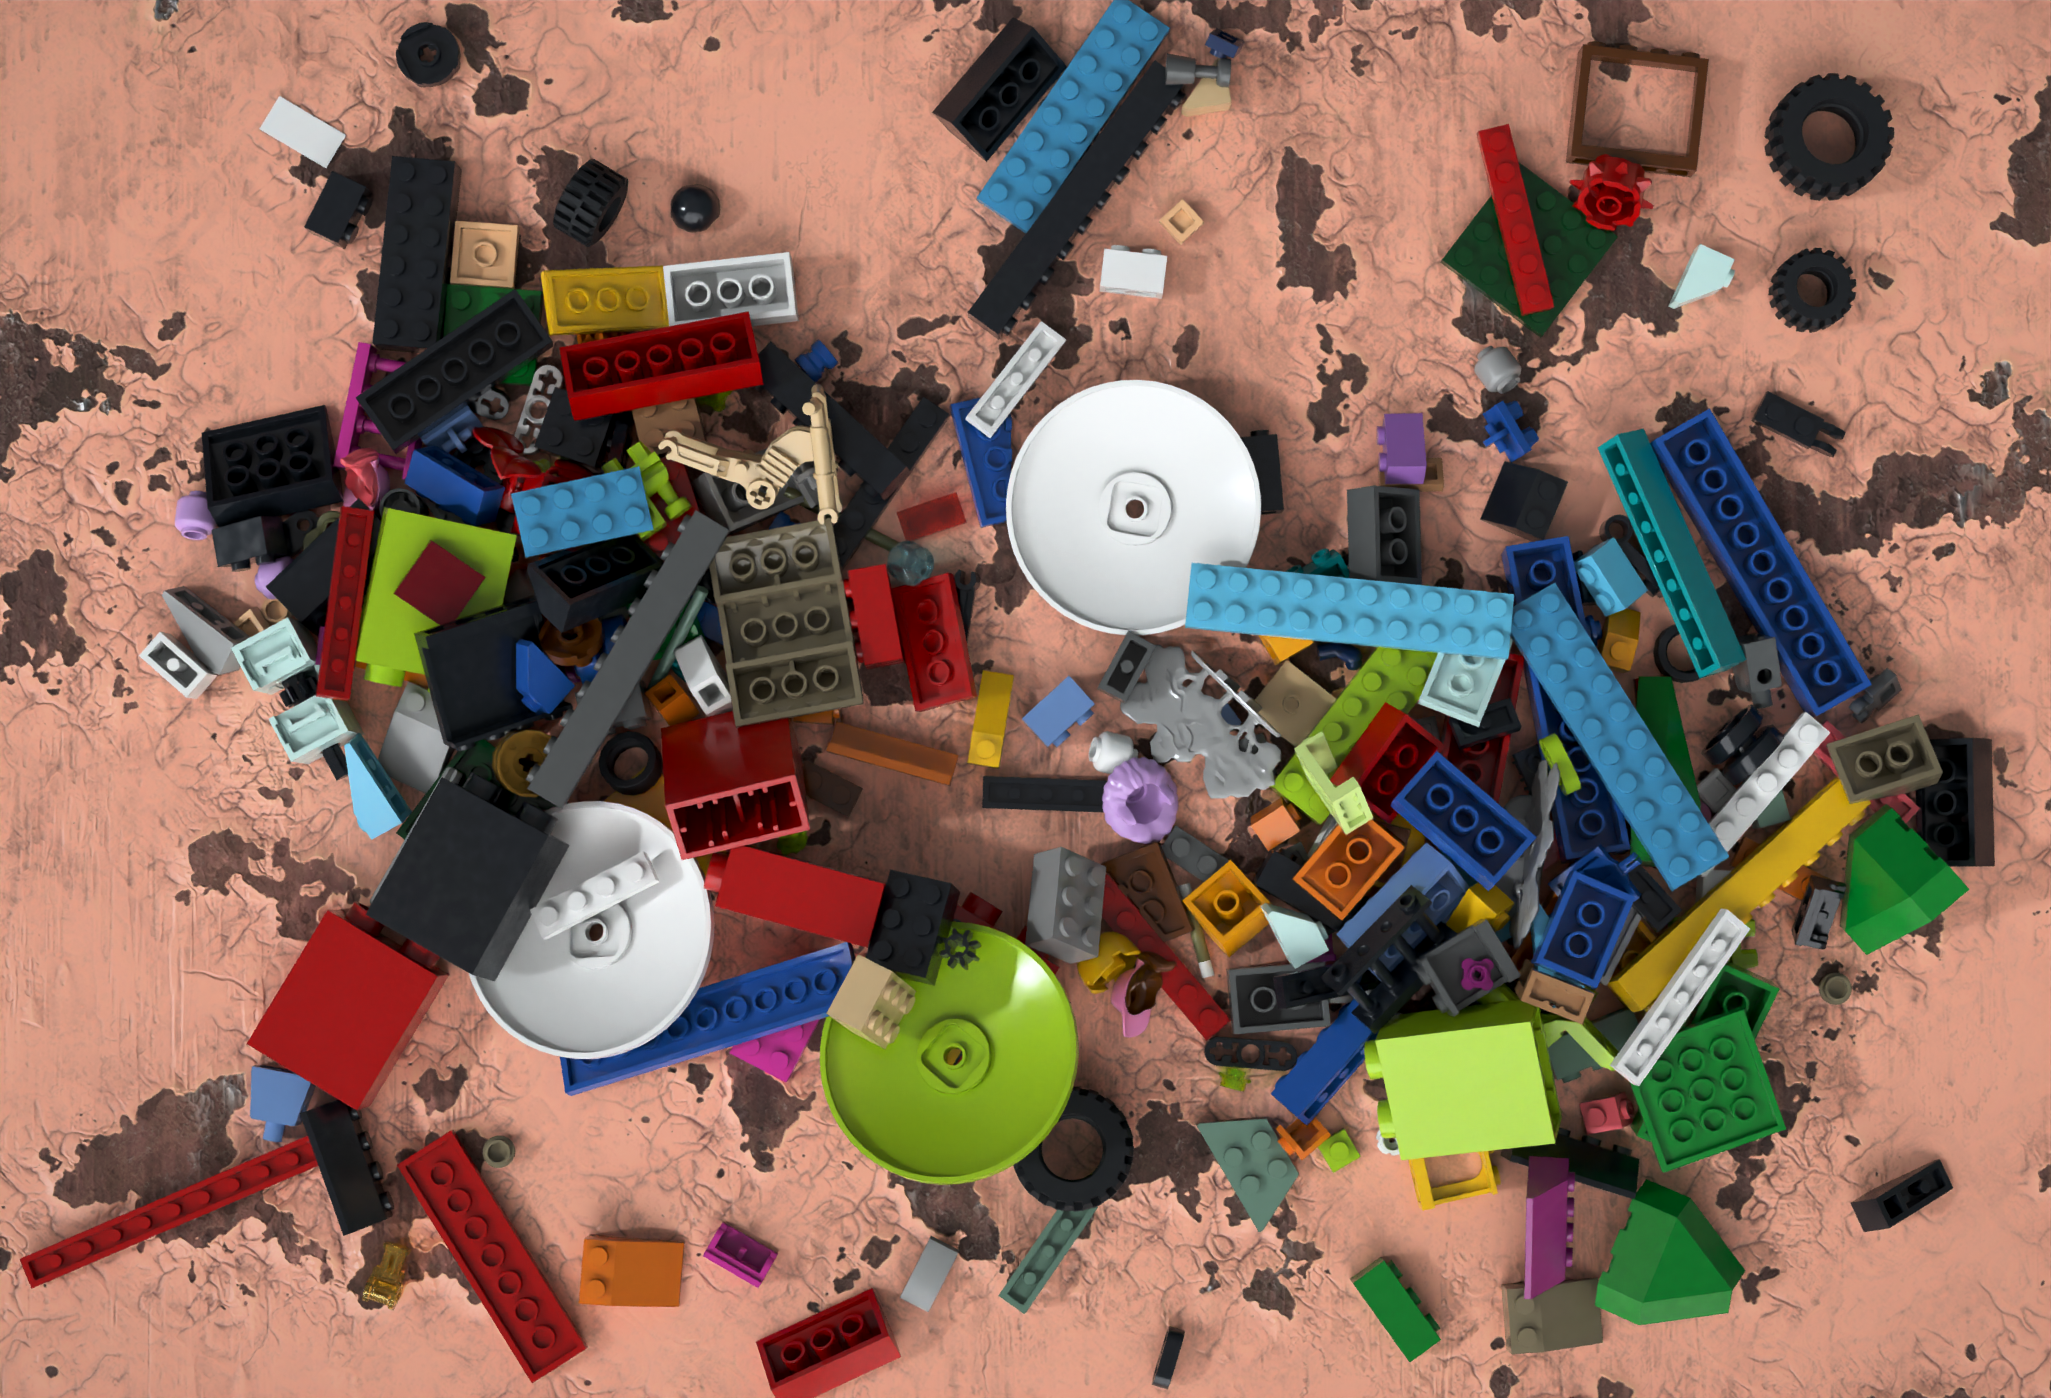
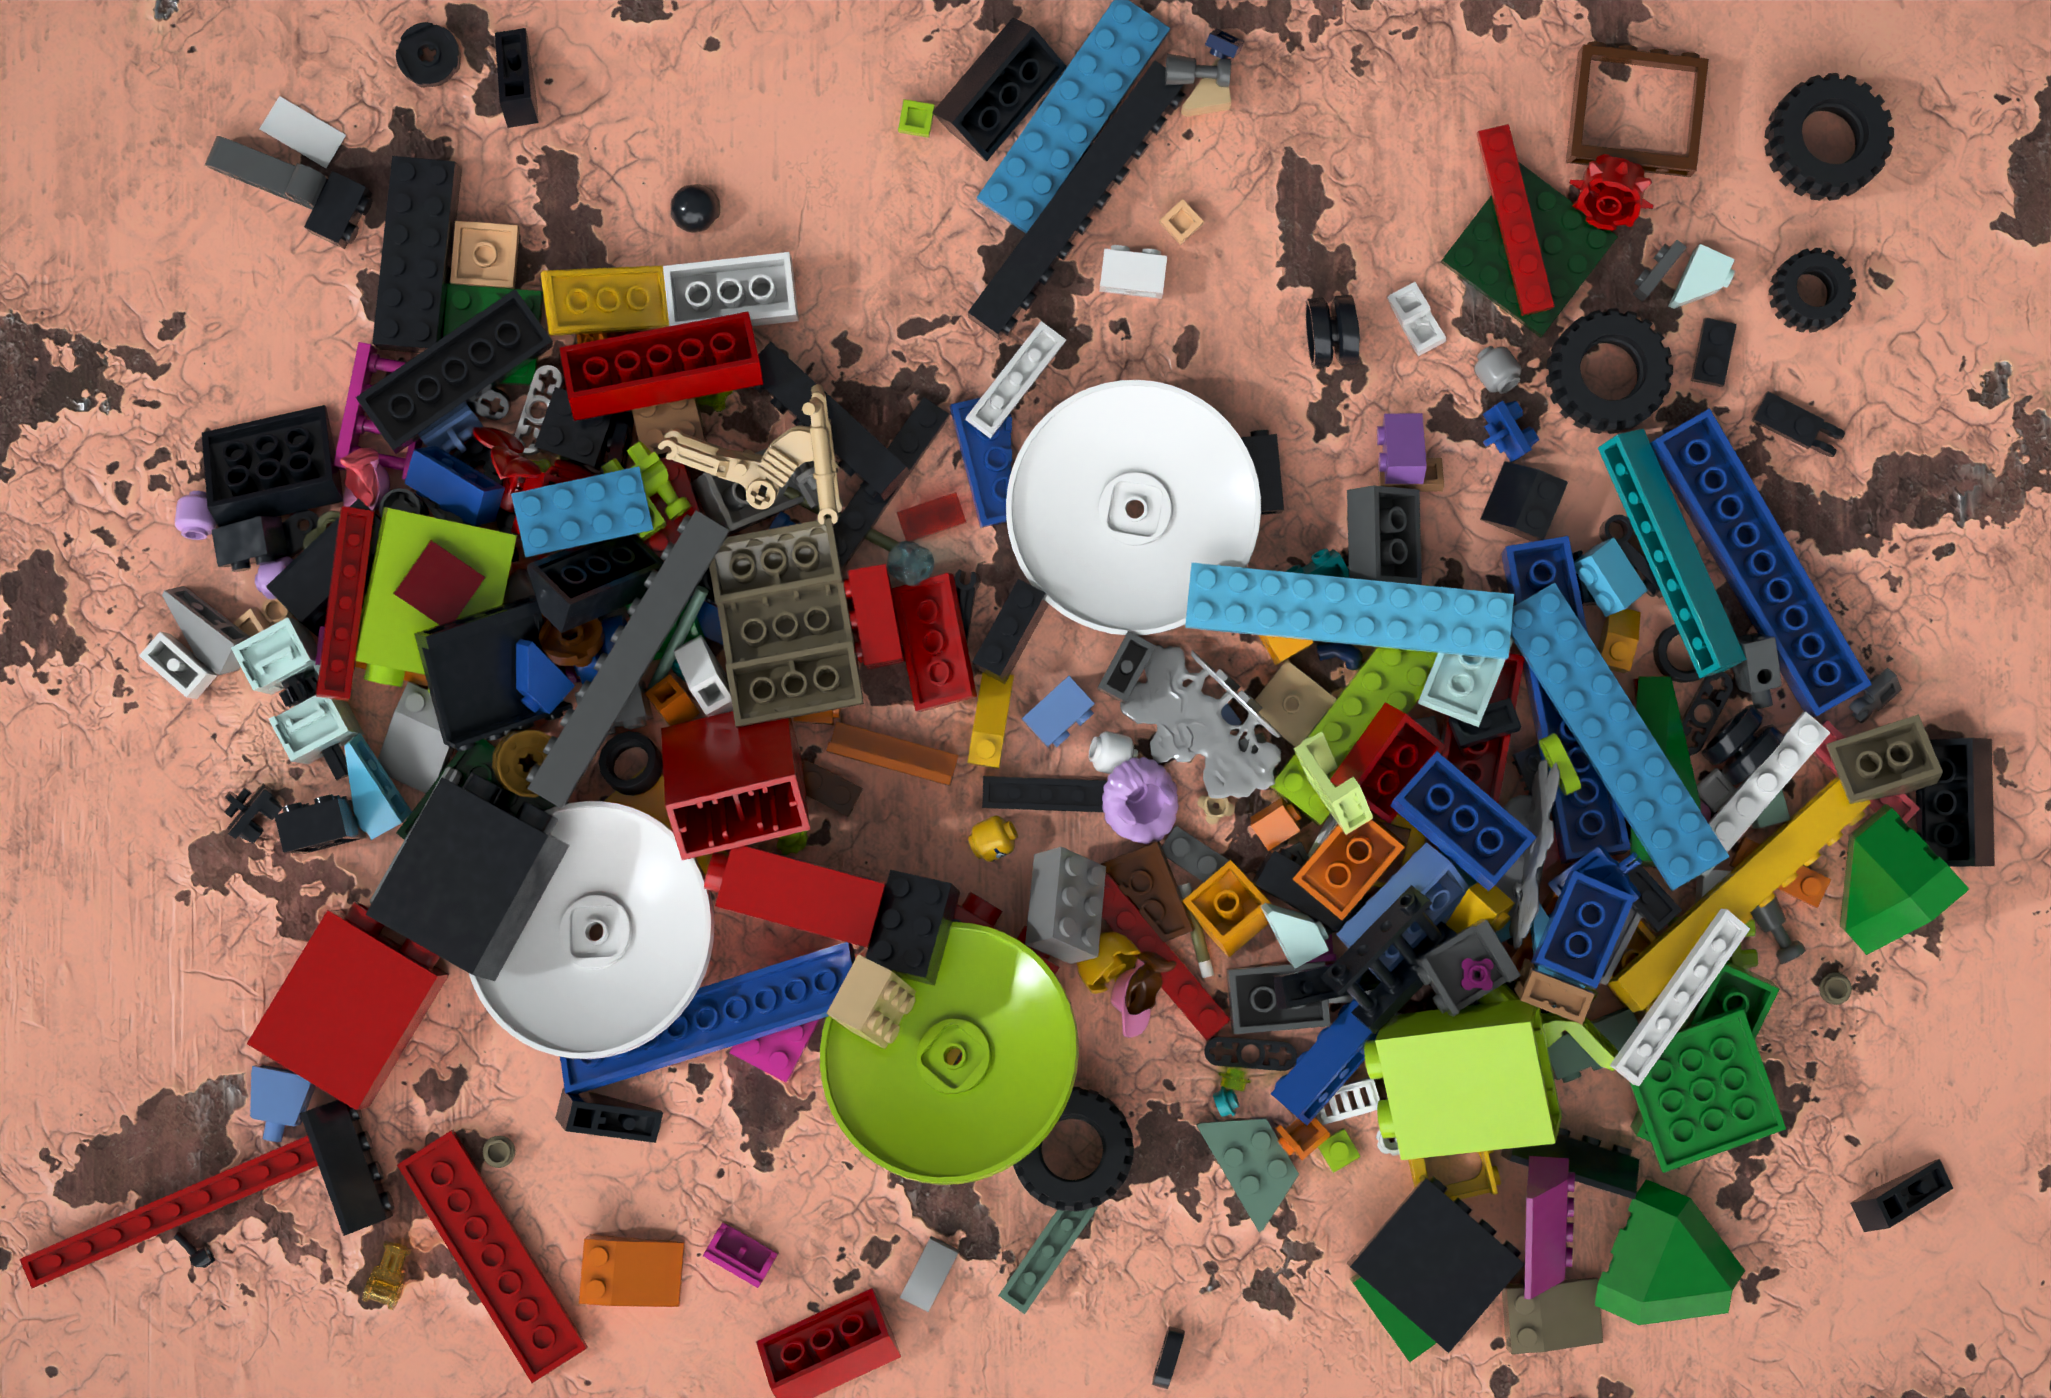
white plate [530,852,660,940] -> none
black tyre [553,159,628,247] -> none
blue wheel [794,339,838,383] -> none
black gear [939,928,982,970] -> none
coral bracket [1579,1092,1634,1135] -> none
blue plate [1585,615,1602,646] -> none
black hinge [1791,875,1846,949] -> none
none -> black hand [174,1232,215,1268]
none -> dark grey beam [205,136,328,210]
none -> black hips [224,783,282,843]
none -> black brick [274,794,367,854]
none -> black slope [495,28,539,128]
none -> black slope [555,1088,663,1143]
none -> lime plate [898,99,935,138]
none -> yellow head [968,815,1018,862]
none -> black brick [972,579,1049,684]
none -> tan plate [1197,795,1235,824]
none -> teal plate [1213,1086,1240,1117]
none -> black wheel [1305,295,1360,369]
none -> white slope [1316,1077,1380,1125]
none -> black panel [1347,1175,1524,1353]
none -> white slope [1387,282,1446,356]
none -> black tyre [1546,308,1673,434]
none -> dark grey plate [1633,240,1687,302]
none -> black beam [1681,672,1733,756]
none -> black plate [1691,318,1737,387]
none -> dark grey piece [1750,896,1806,964]

